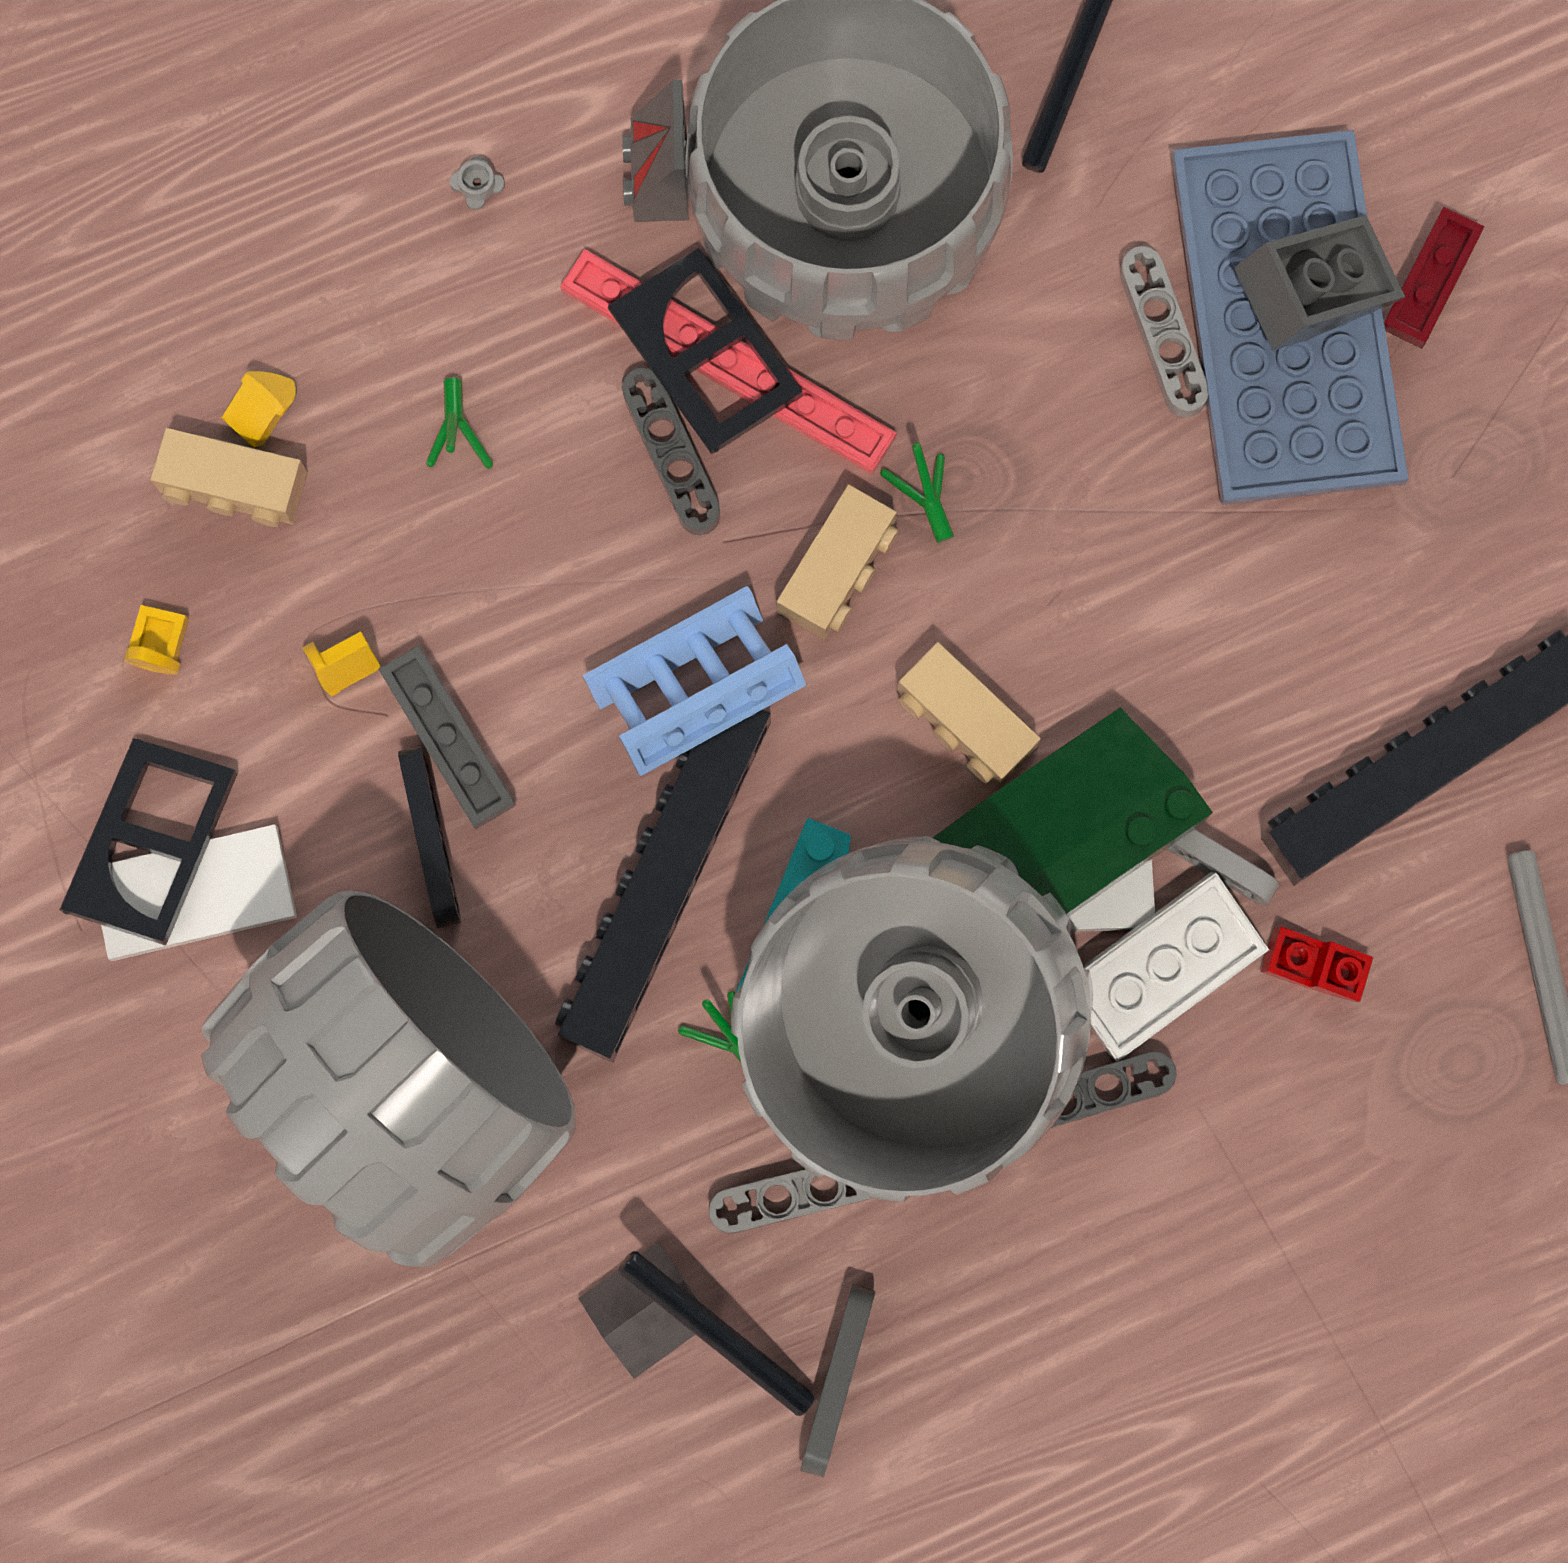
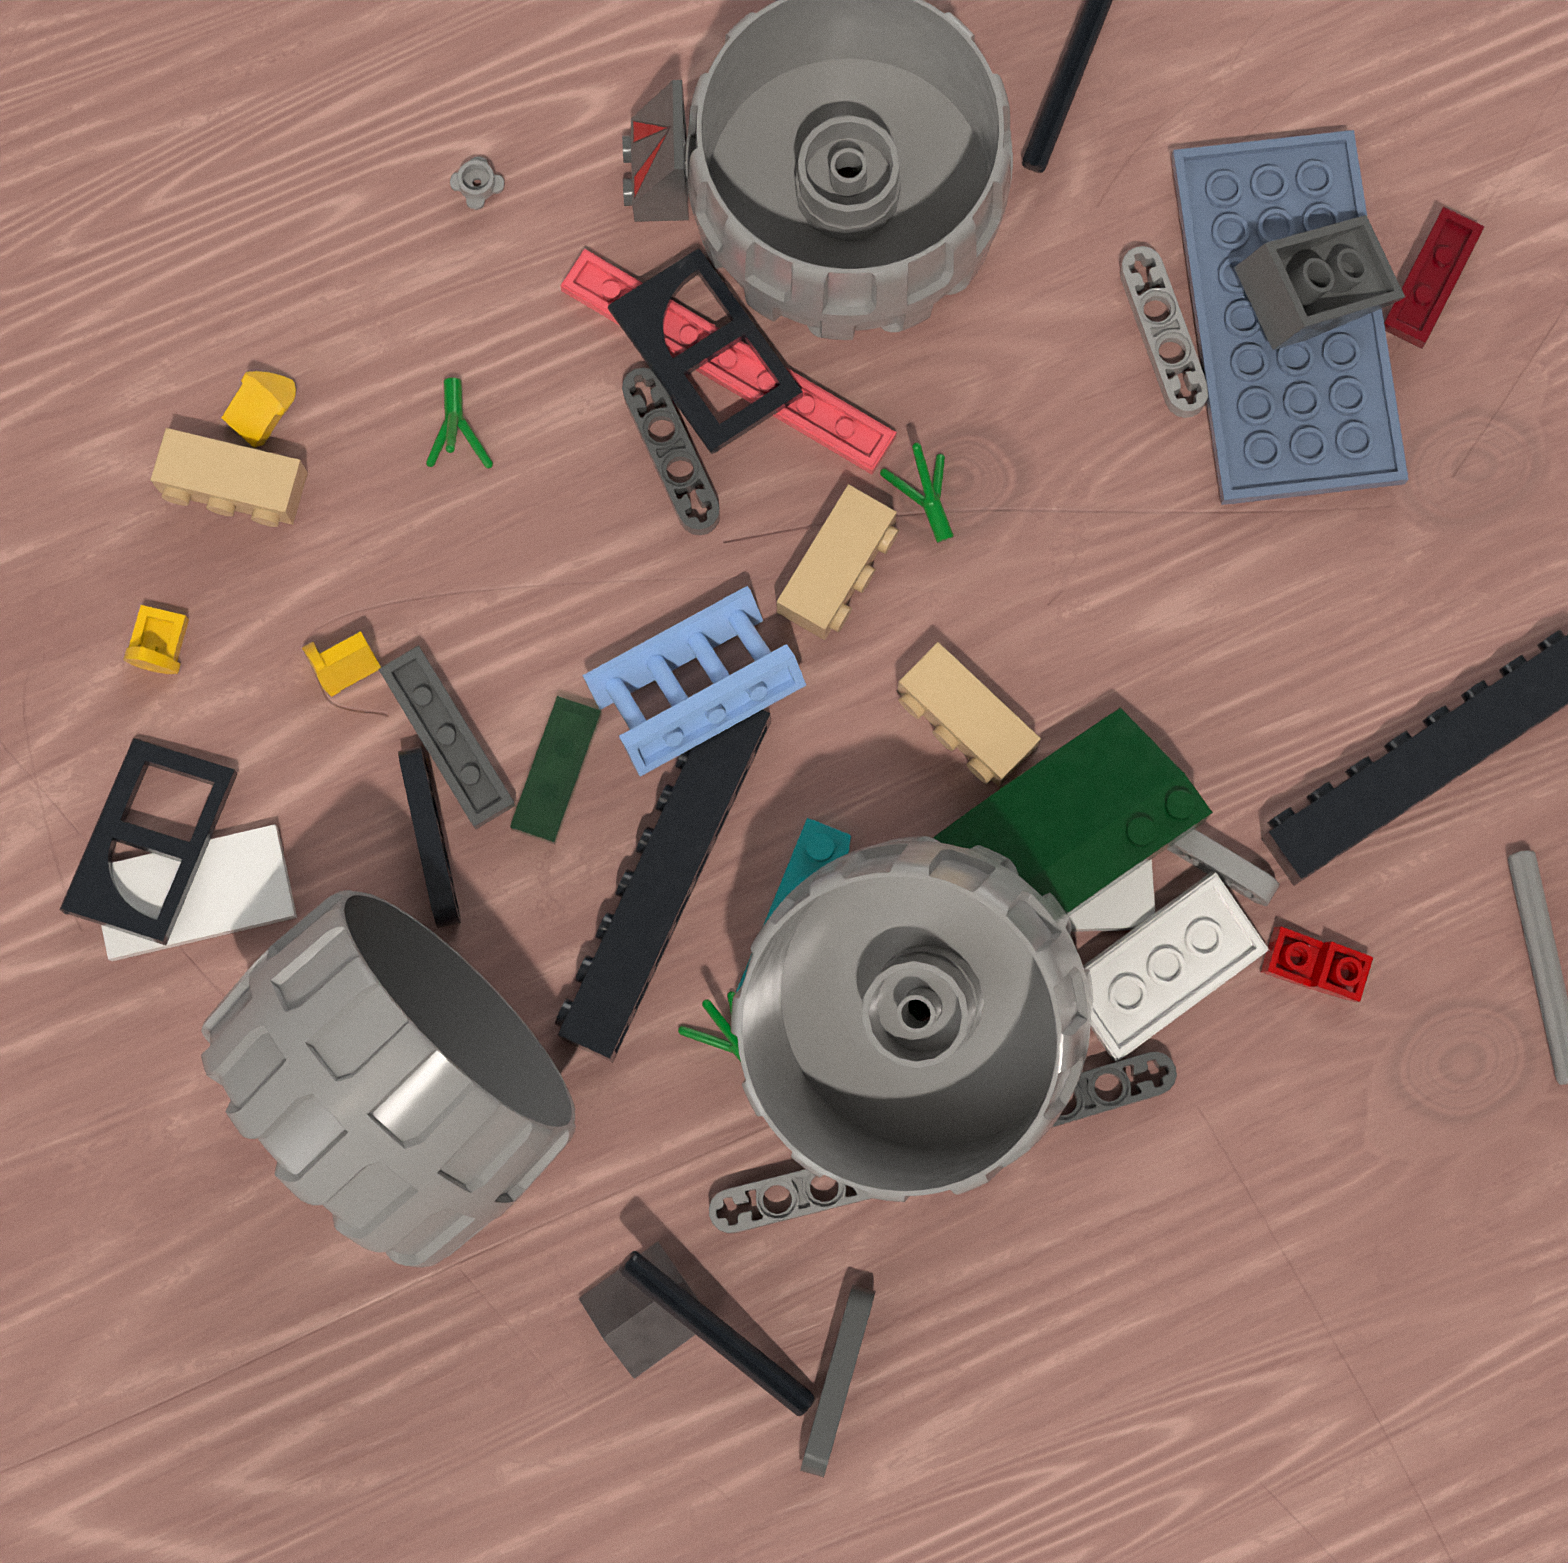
none -> clear green tile [510,696,602,845]

